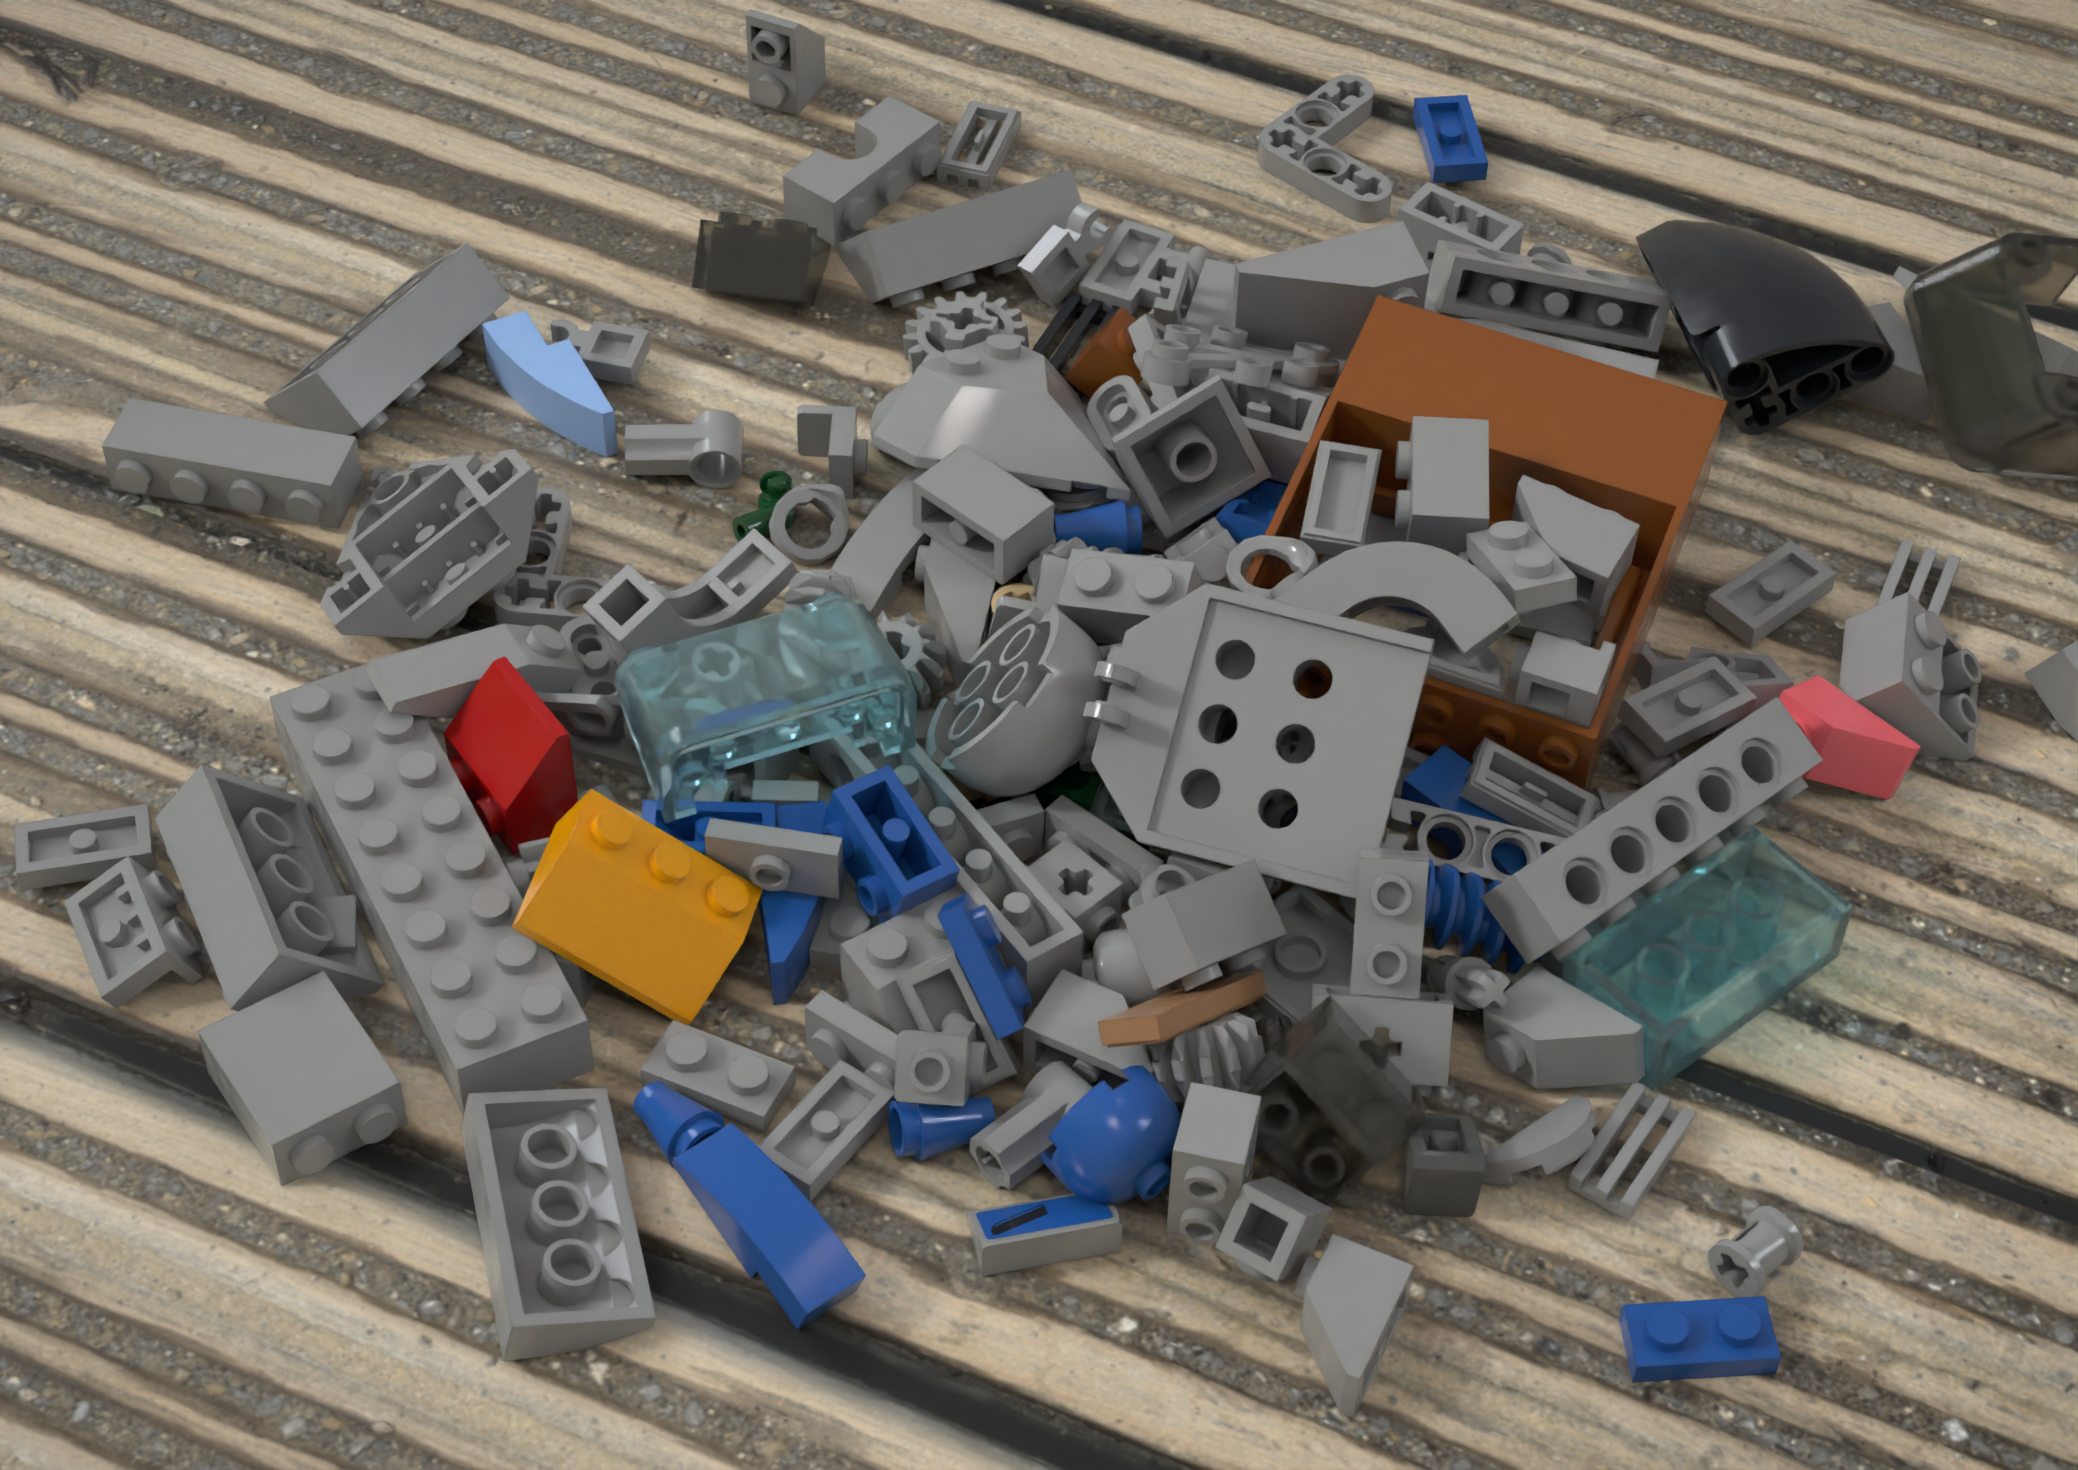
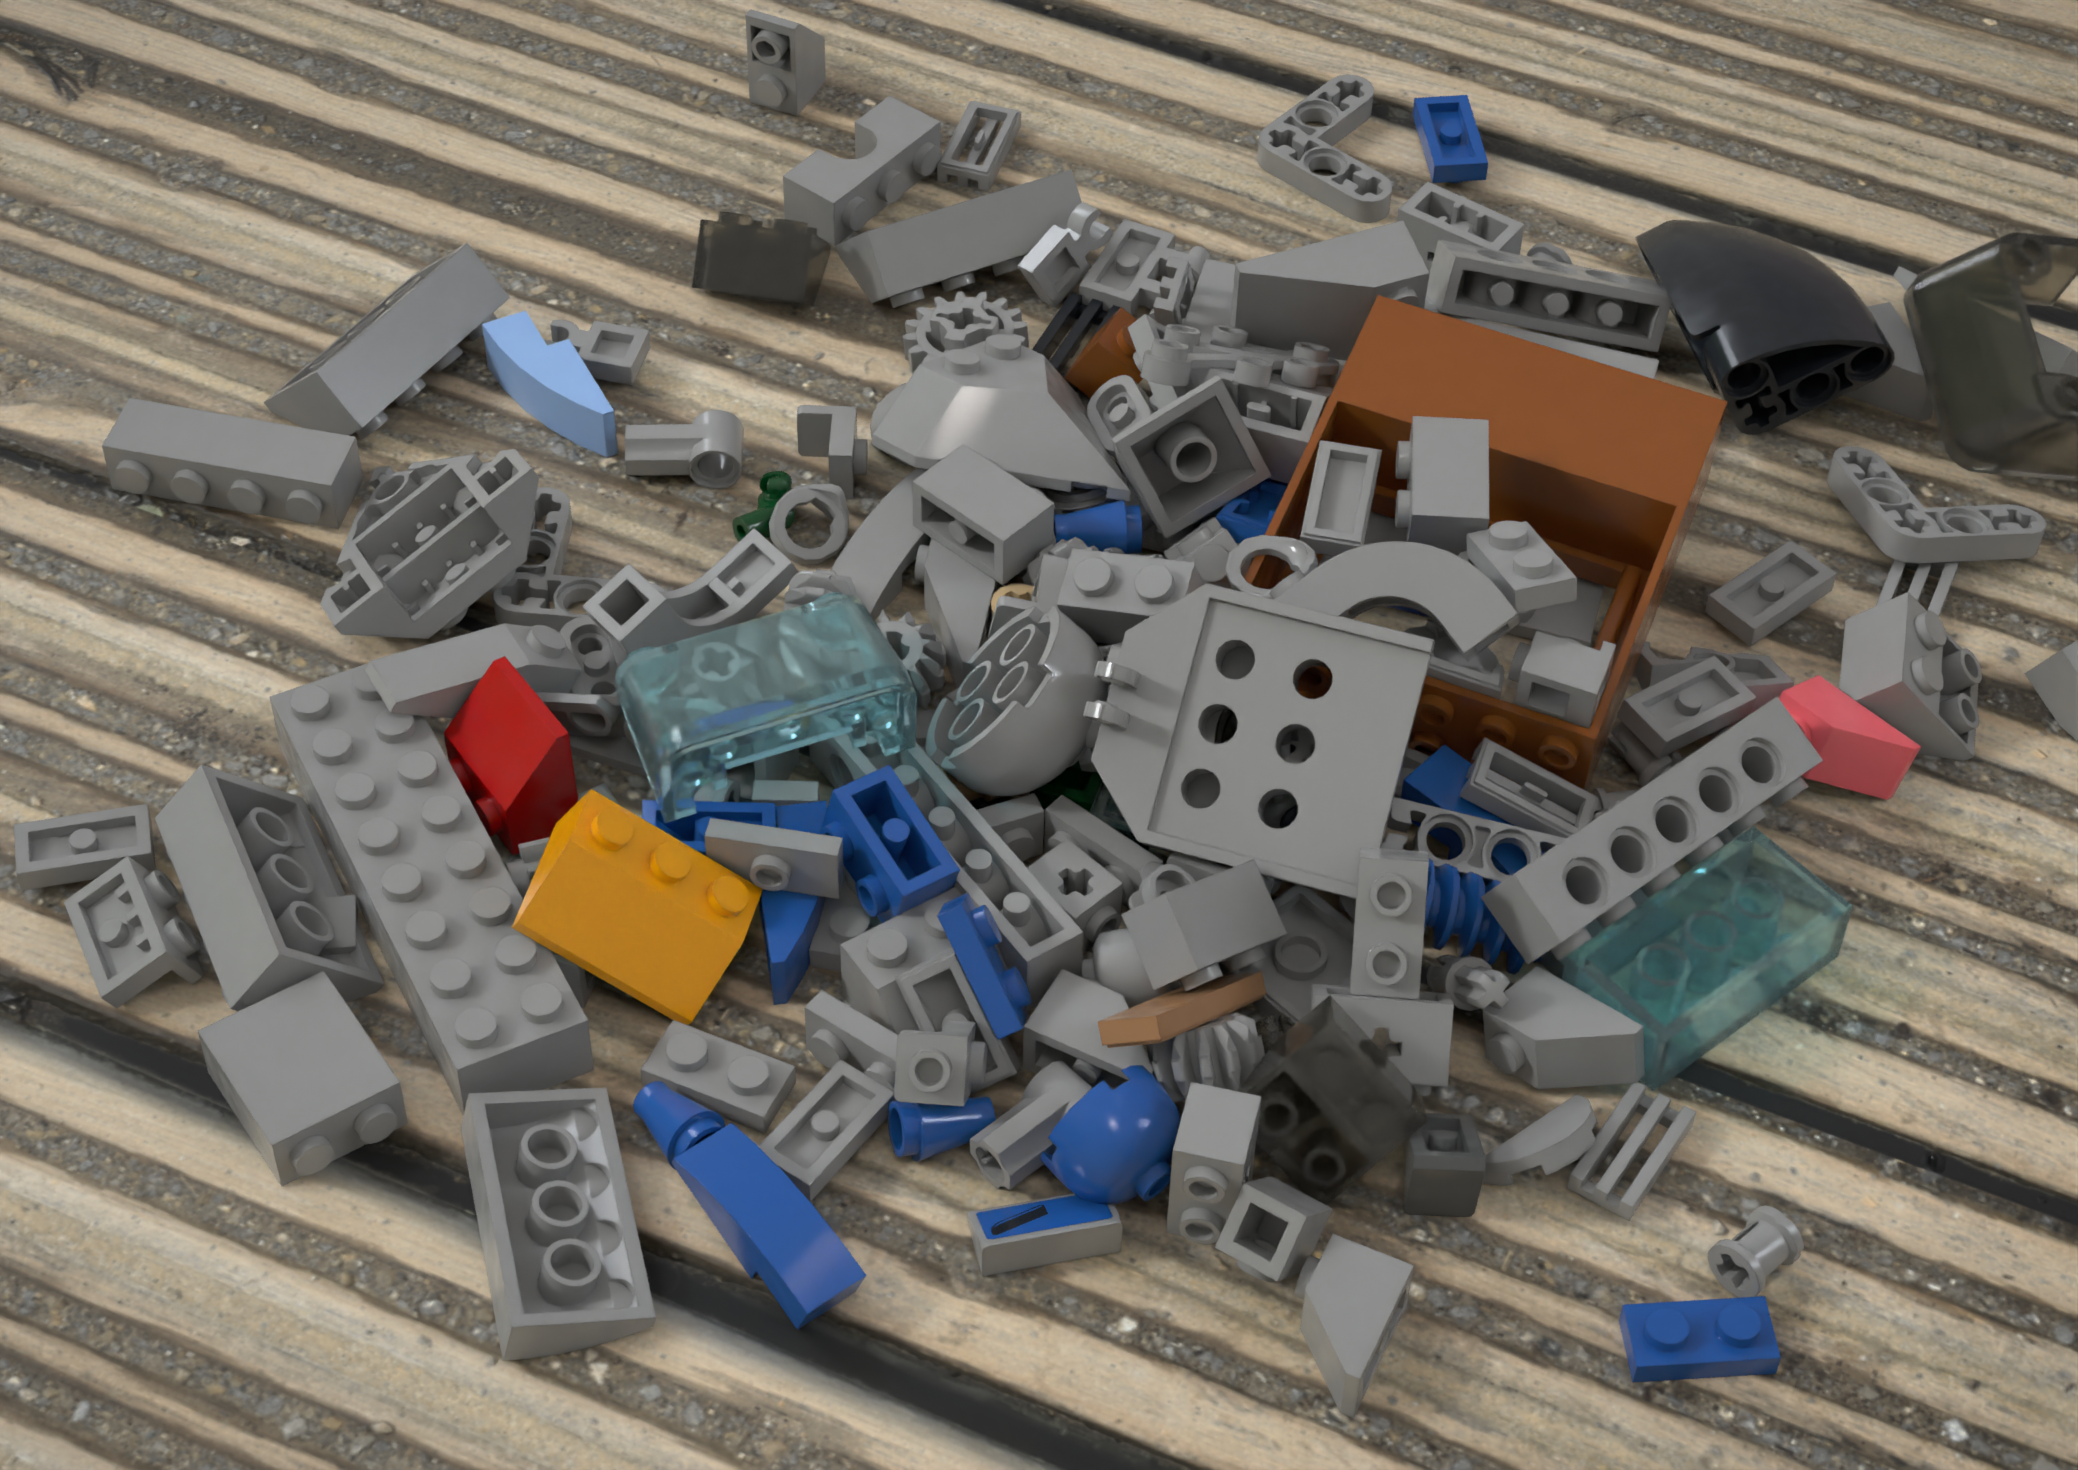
light grey slope [1511,475,1640,617] -> none
none -> light grey beam [1826,446,2047,564]

